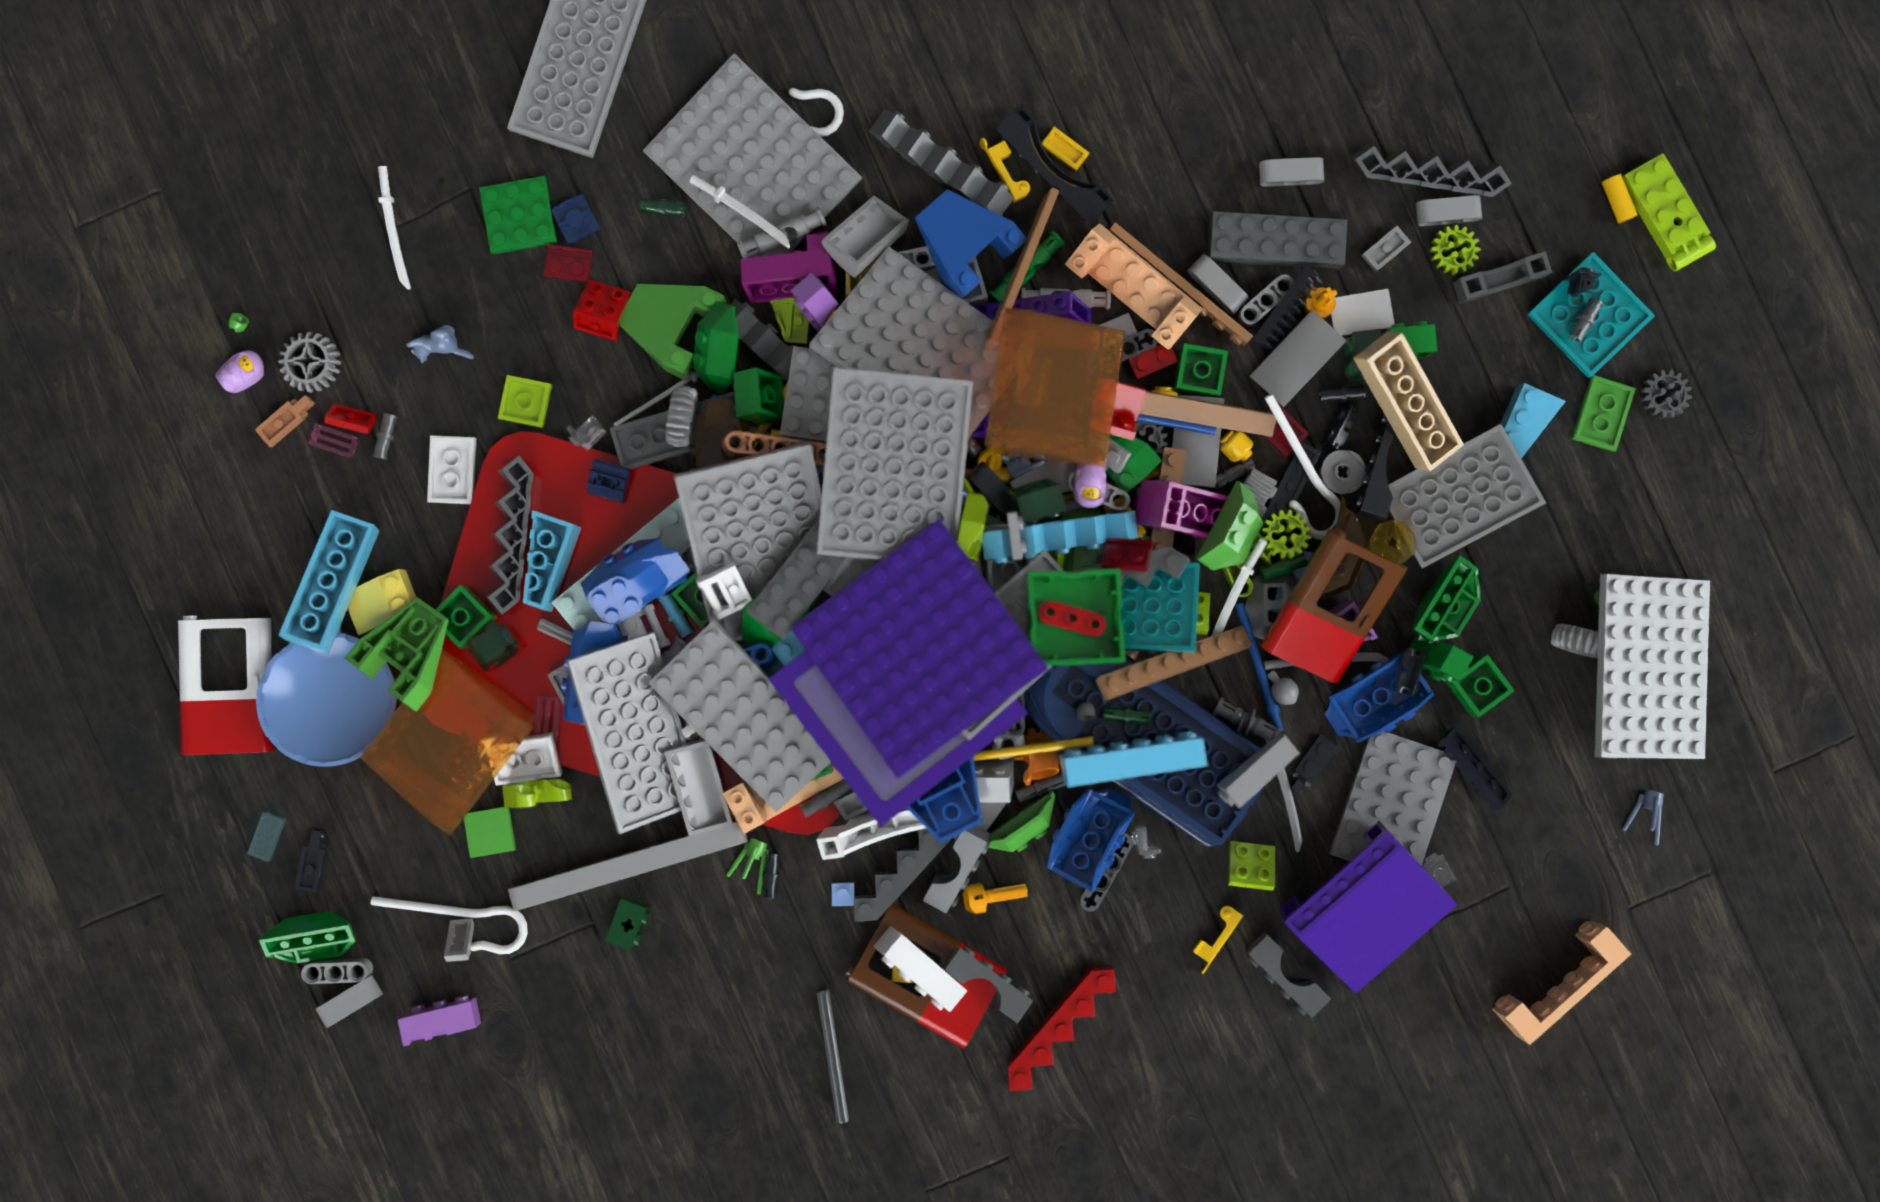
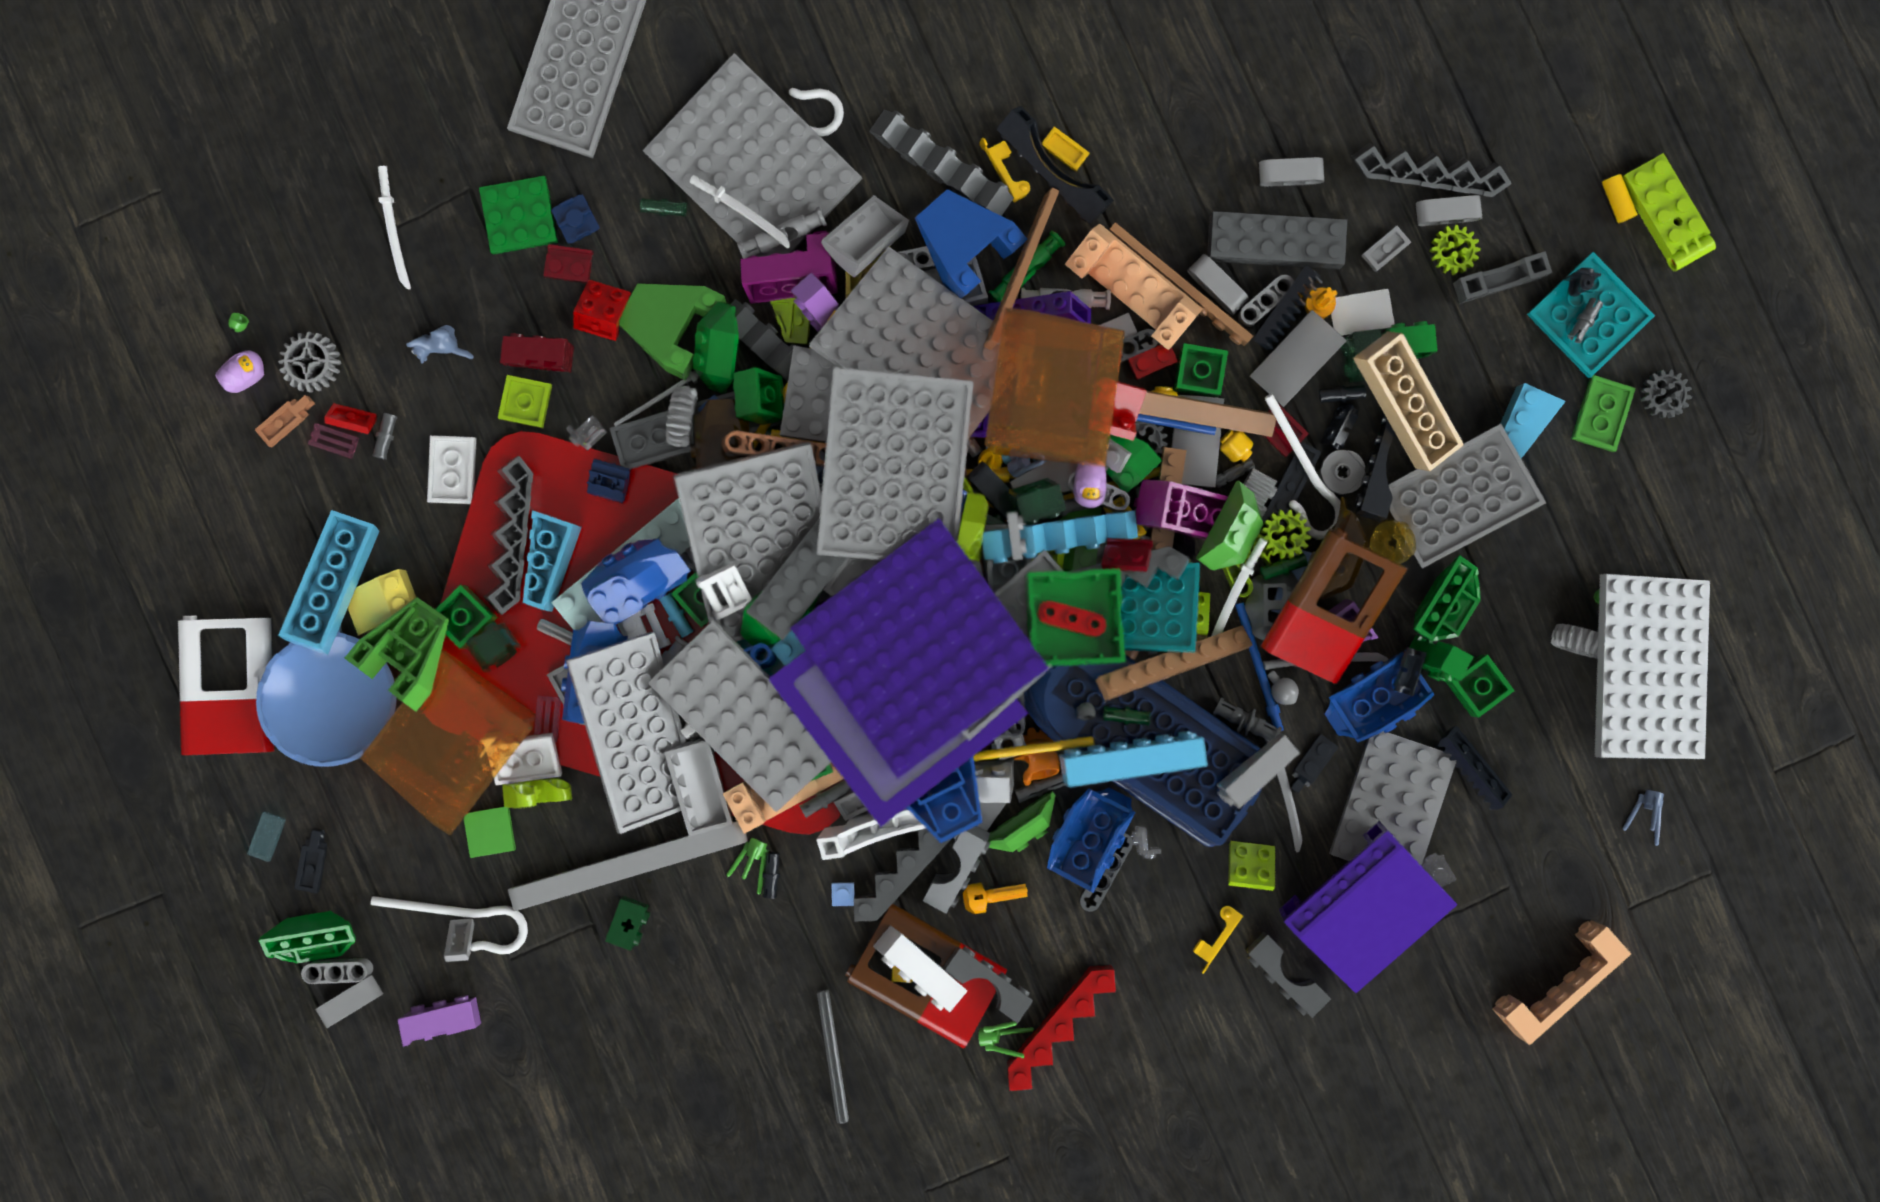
none -> dark red wedge [500,333,574,373]
none -> bright green plant [979,1021,1034,1058]

